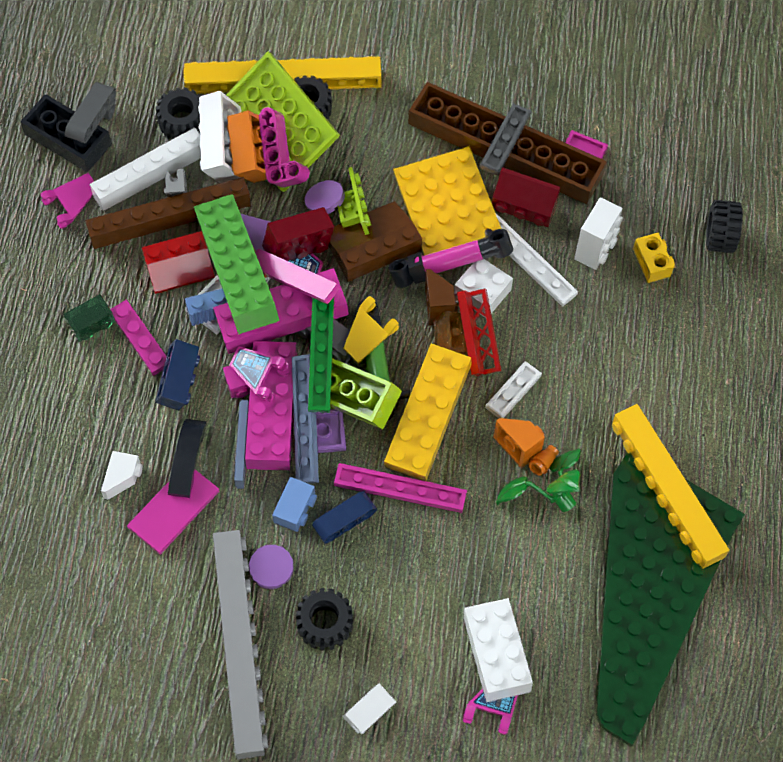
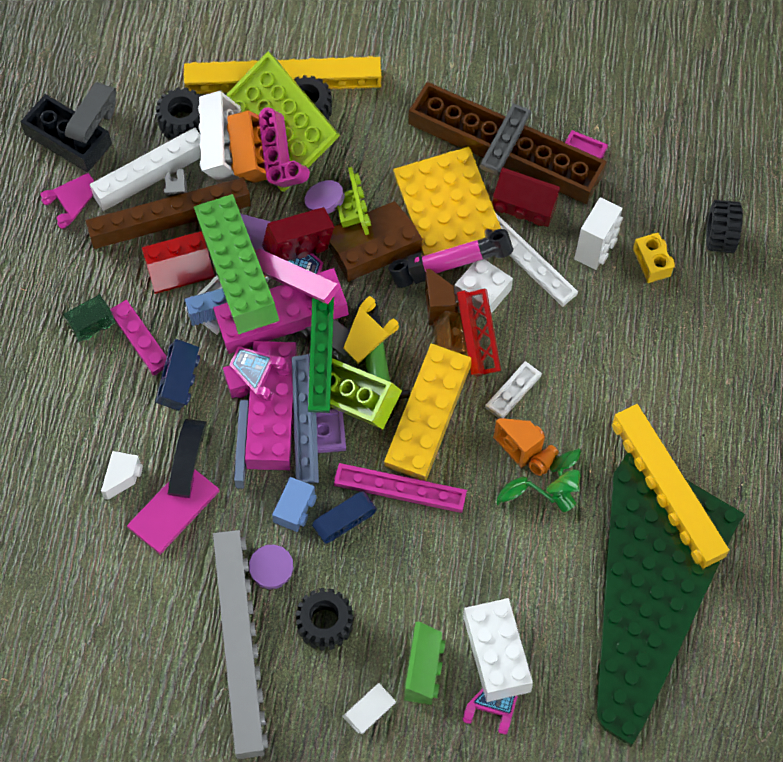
none -> bright green slope [404,621,446,705]

